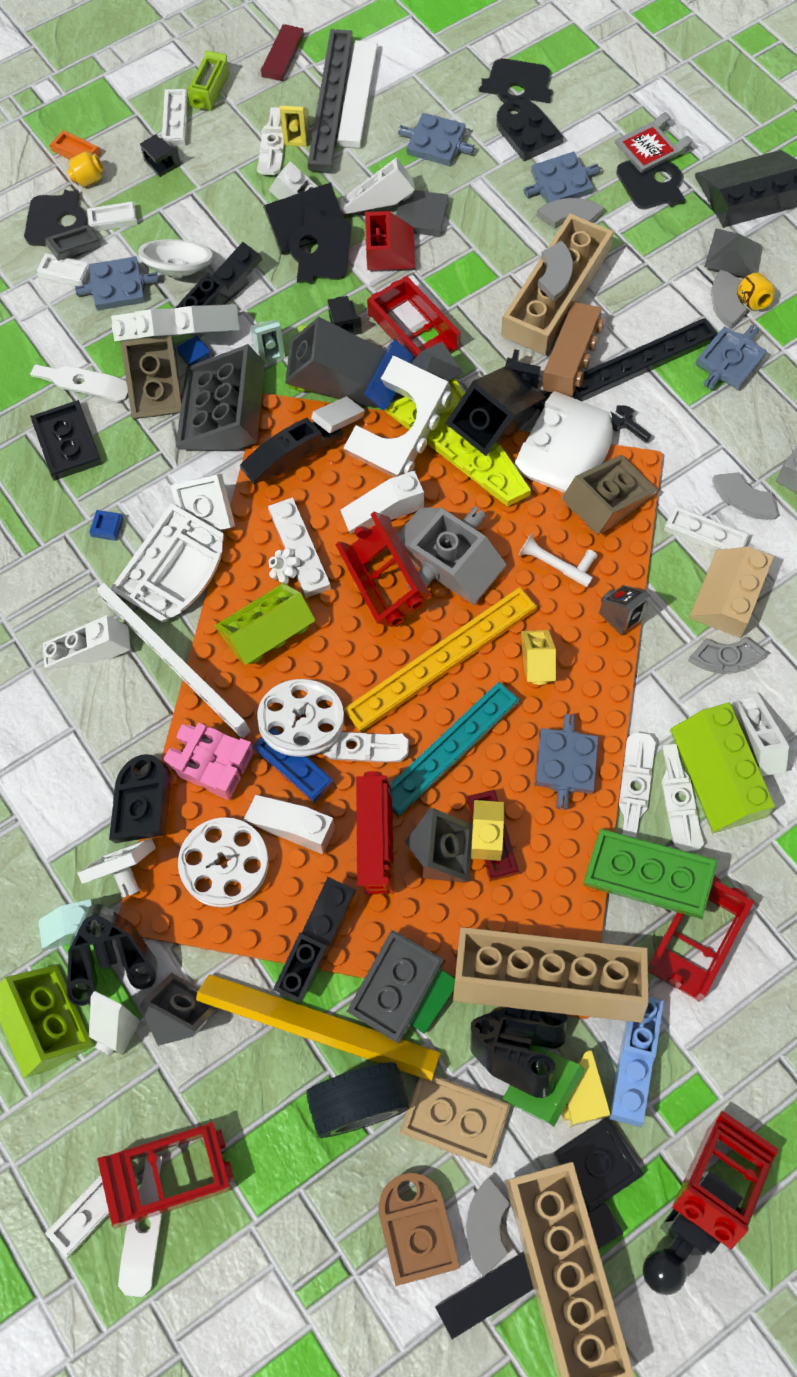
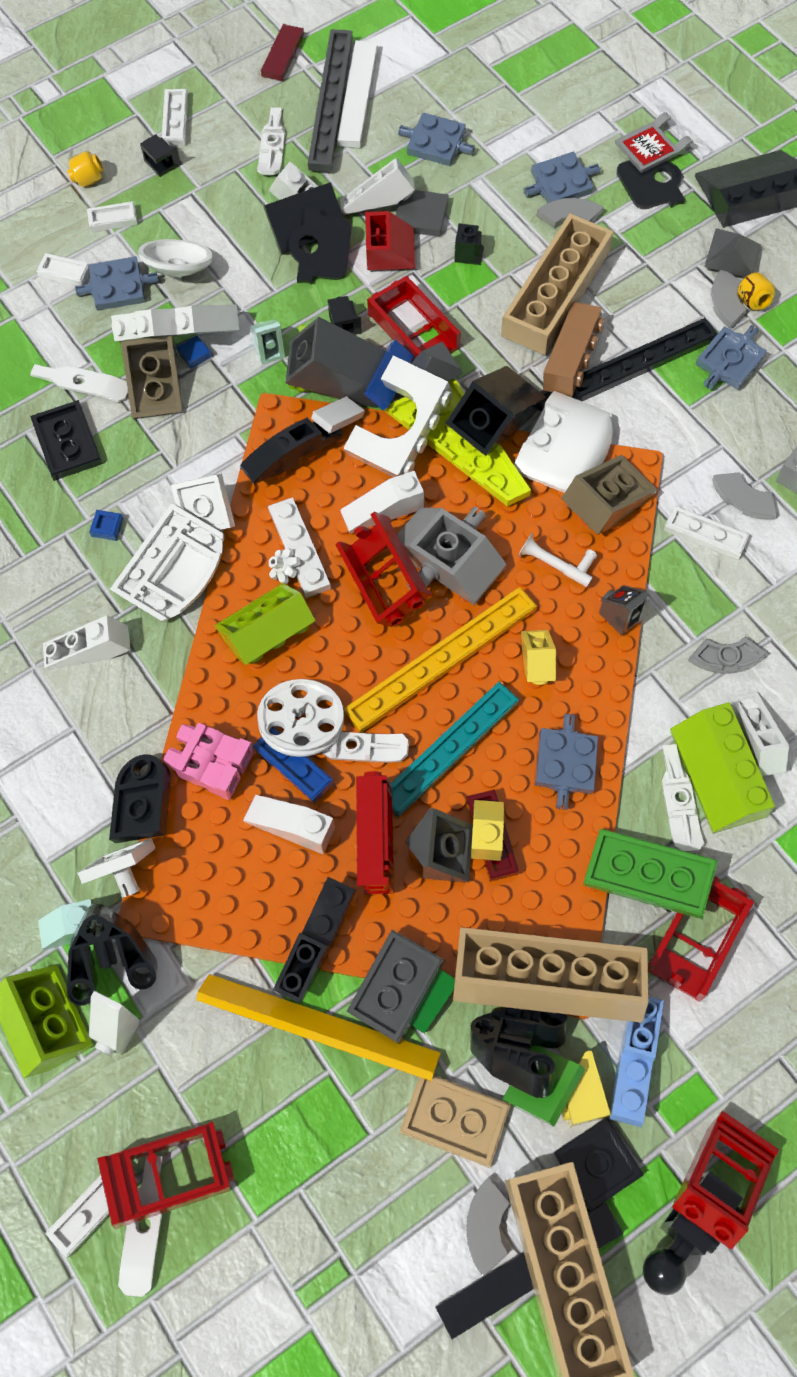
black piece [24,190,87,246] -> none
dark grey tile [46,225,101,261] -> none
orange tile [49,130,102,160] -> none
white tile [97,583,251,738] -> none
dark grey slope [140,973,219,1046] -> none
black slope [175,242,263,308] -> none
dark grey slope [176,344,265,450] -> none
white wedge [178,817,269,907] -> none
lime window [187,50,230,111] -> none
light yellow slope [280,106,310,147] -> none
black wheel [306,1062,409,1138] -> none
medium nougat plate [379,1173,460,1286] -> none
black piece [479,58,553,103] -> none
black plate [496,99,564,162] -> none
black bracket [505,349,541,389] -> none
light grey tile [538,240,573,302] -> none
black bar [610,405,652,443] -> none
white piece [618,732,656,838] -> none
tan slope [689,547,774,638] -> none
none -> black window [454,223,484,265]

